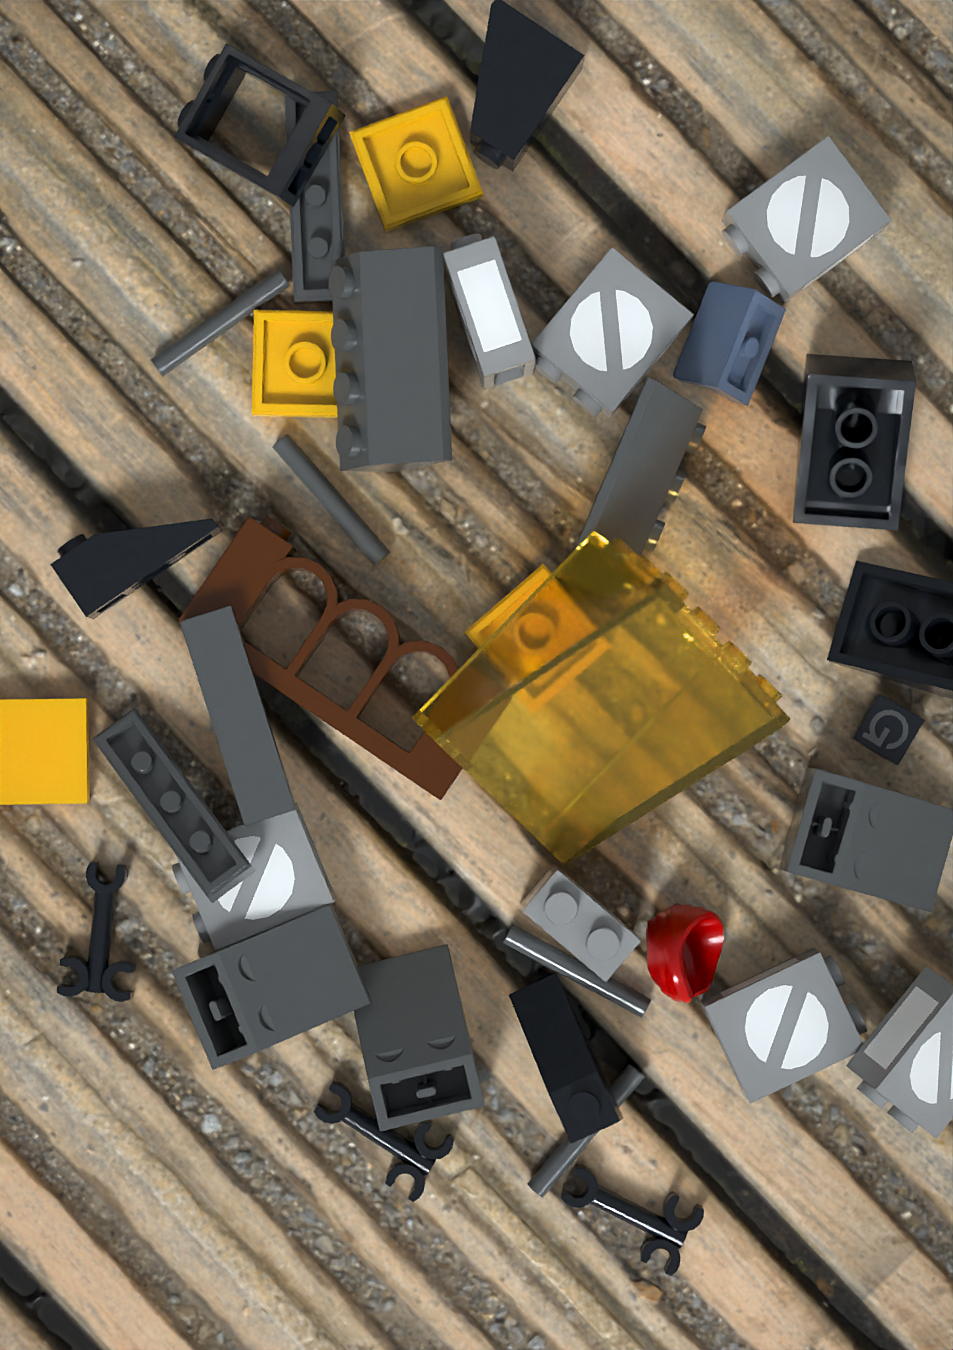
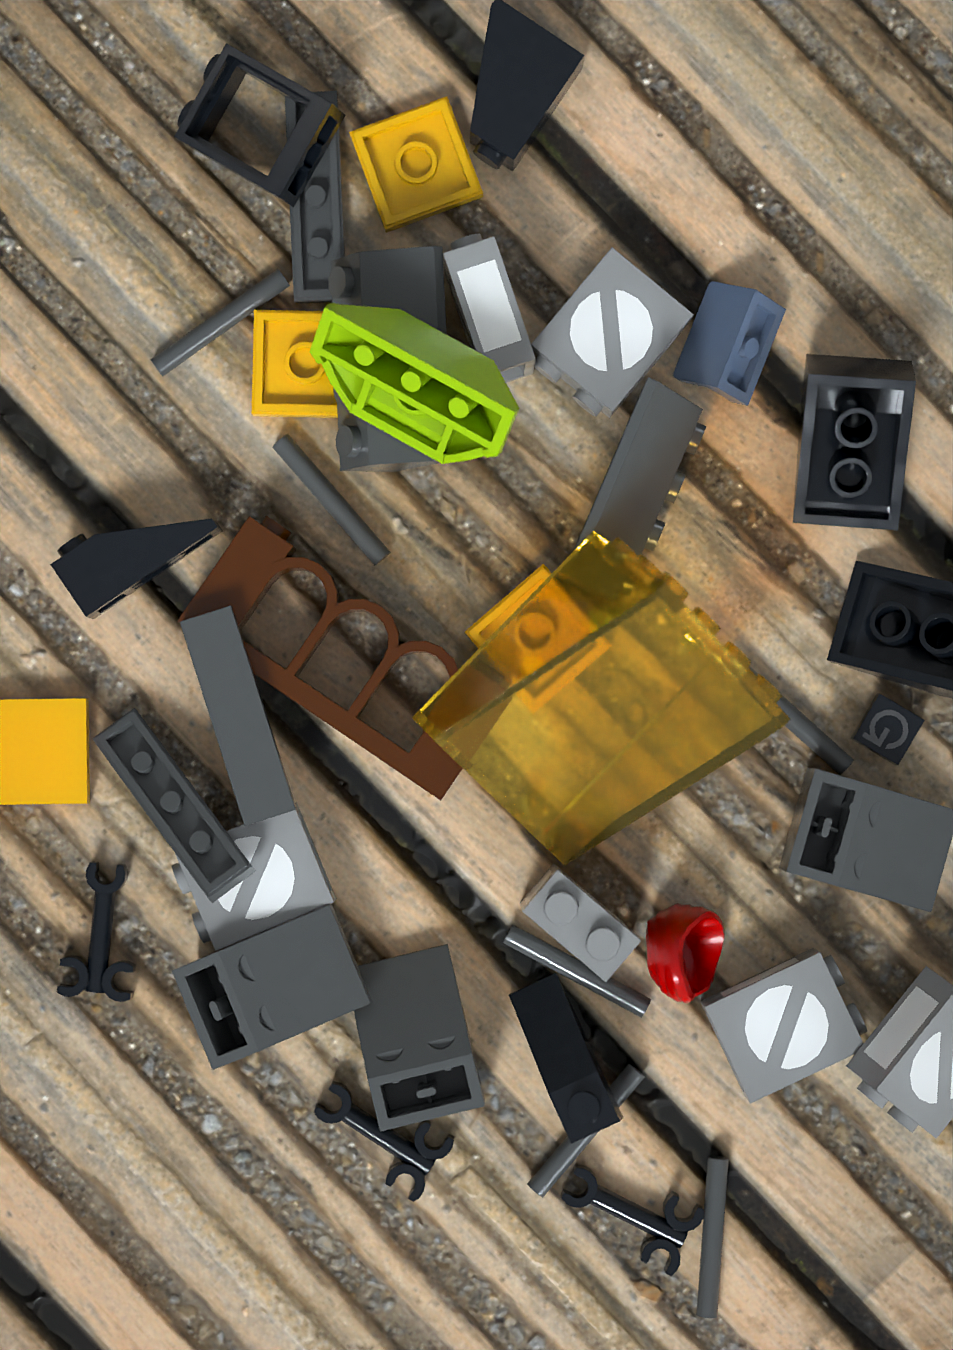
light grey brick [722,136,892,304] -> none
none -> lime wedge [310,303,519,464]
none -> dark grey bar [696,1156,729,1318]
none -> dark grey bar [723,655,854,775]

